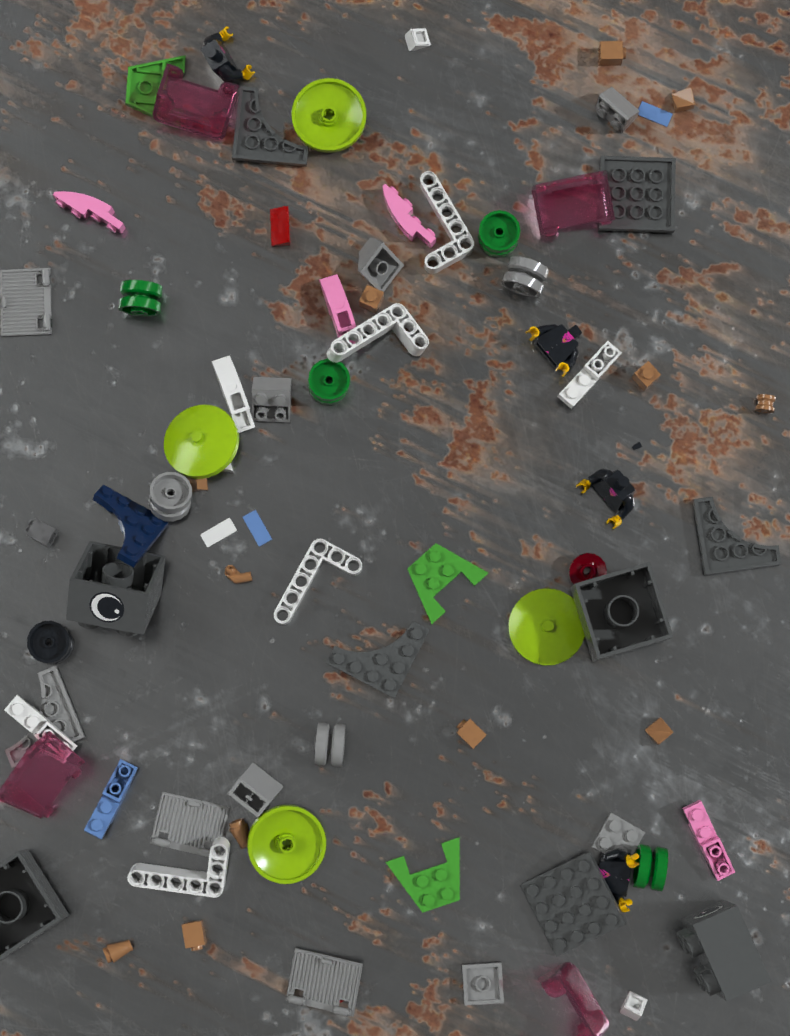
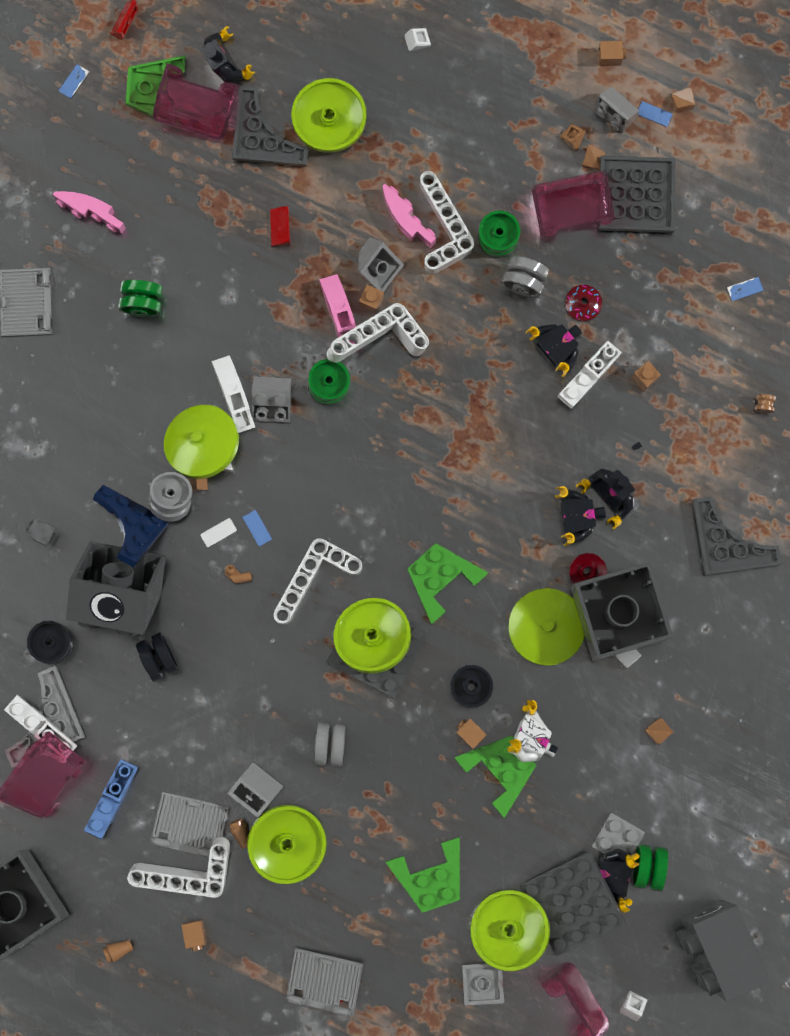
bright pink slope [682,800,735,881] -> none
none -> medium blue sticker [59,64,89,99]
none -> red slope [110,0,138,40]
none -> black wheel [136,632,179,682]
none -> lime dish [333,598,411,674]
none -> black wheel [450,665,493,709]
none -> bright green wing [454,735,536,818]
none -> lime dish [471,890,550,971]
none -> white torso [507,700,558,762]
none -> black torso [555,486,606,546]
none -> medium nougat slope [560,124,585,151]
none -> dark red dish [565,285,602,321]
none -> medium nougat slope [582,145,605,170]
none -> white slope [615,650,642,669]
none -> medium blue sticker [727,277,764,301]

